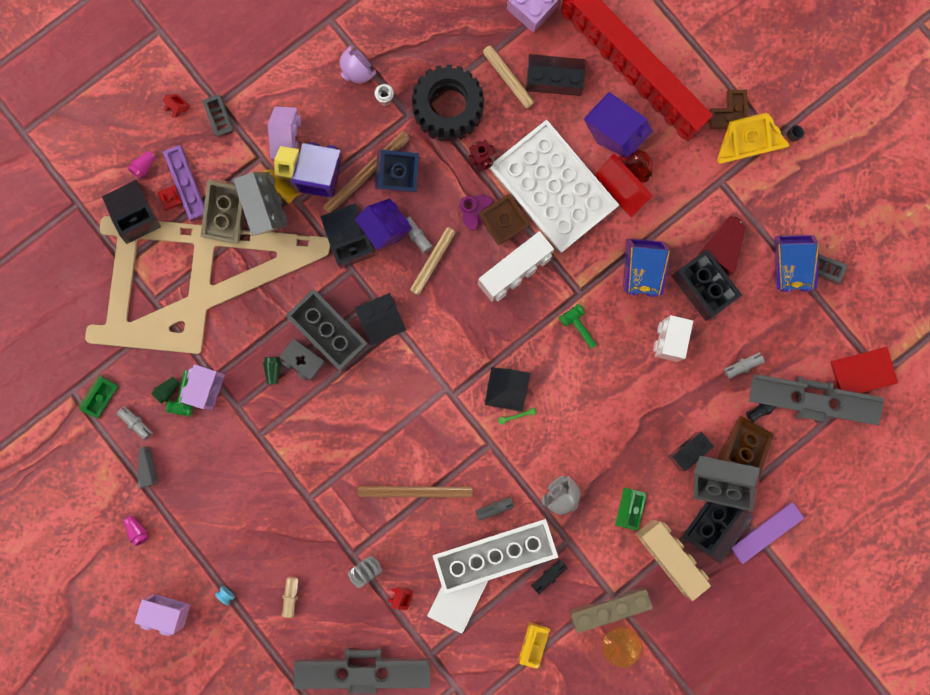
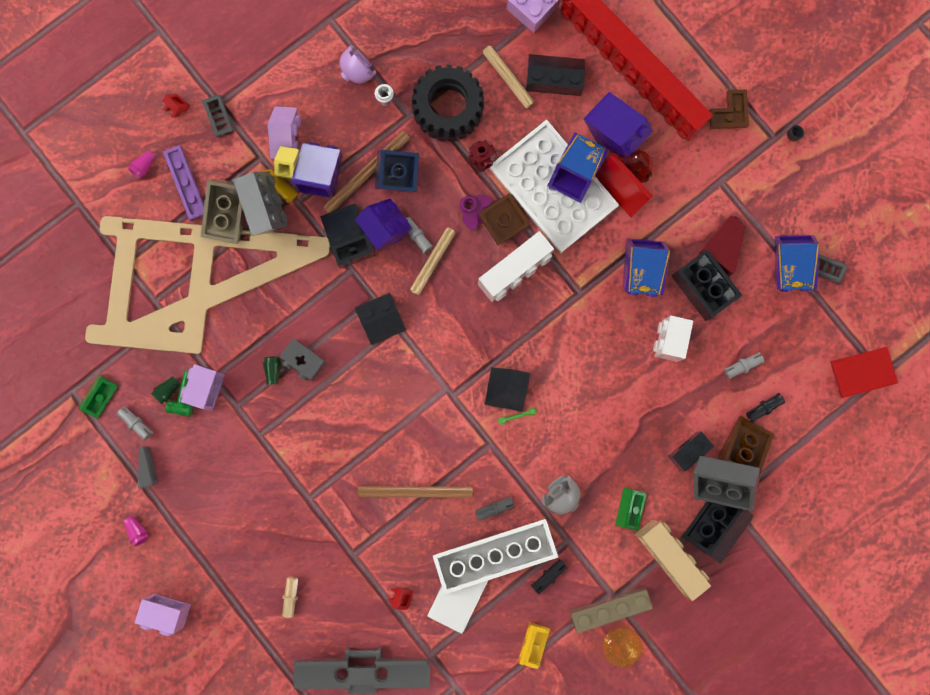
black slope [102,180,161,244] -> none
red tile [157,185,183,211] -> none
medium azure bush [215,586,235,605] -> none
dark grey brick [285,289,369,372] -> none
light grey gear [348,556,382,588] -> none
green piece [559,304,597,349] -> none
yellow wing [717,113,789,164] -> none
medium lavender tile [731,502,804,564] -> none
dark grey piece [749,375,884,426] -> none
none -> slope [547,132,609,203]

